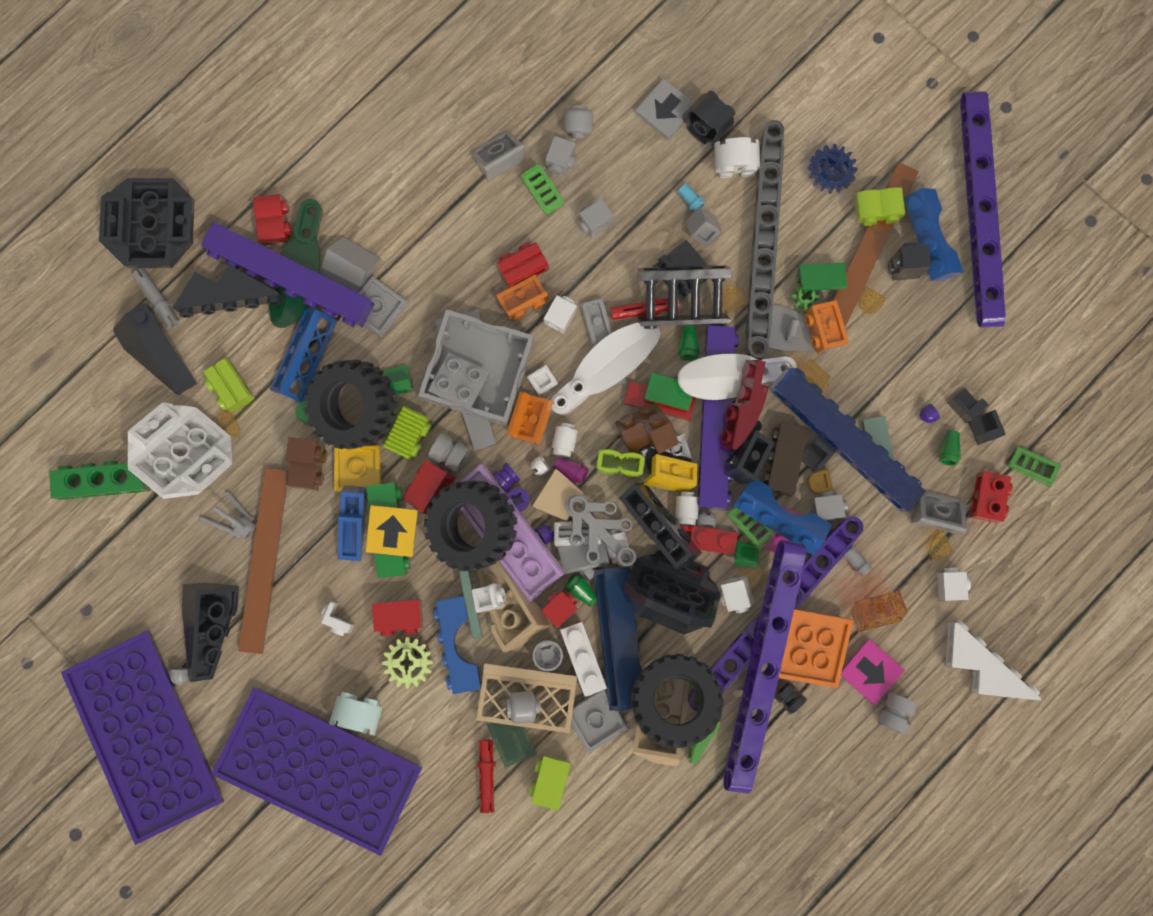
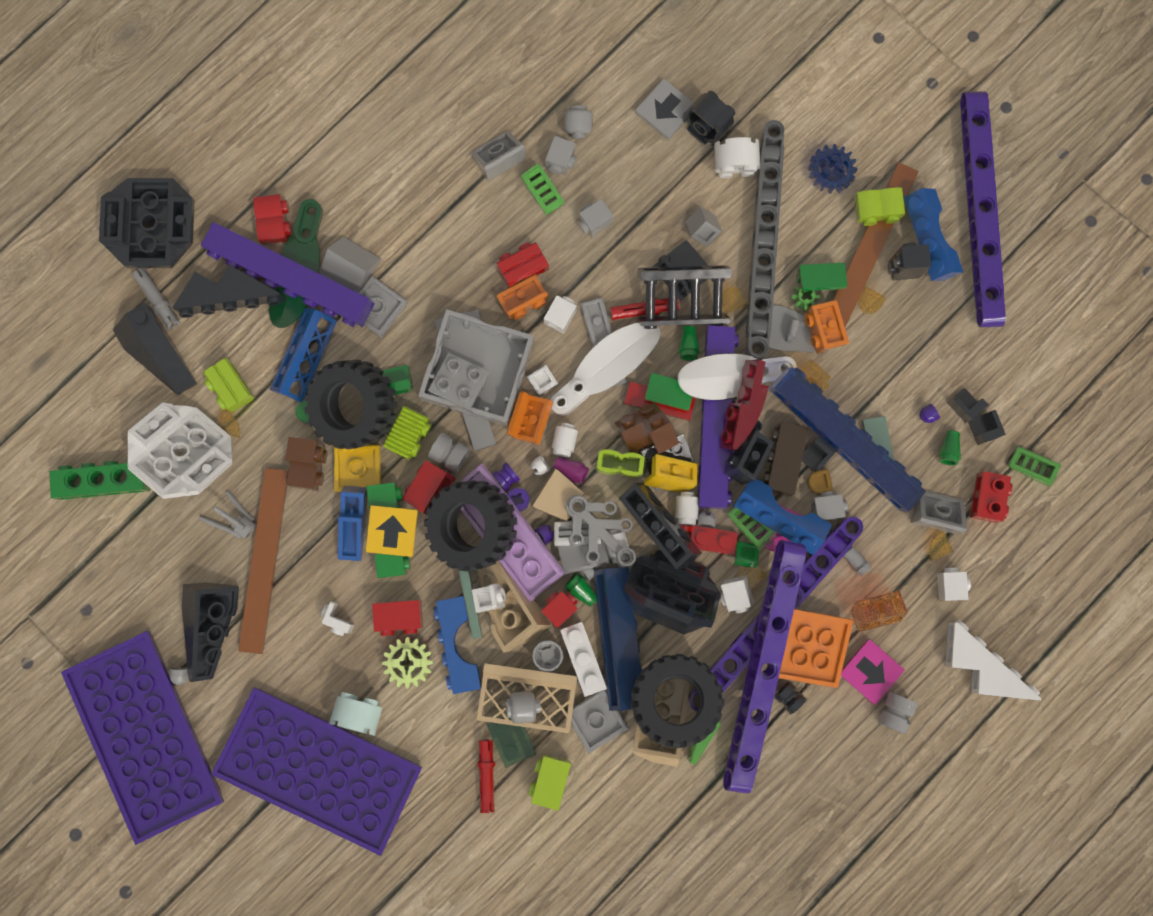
medium azure pin [677,183,705,211] -> none

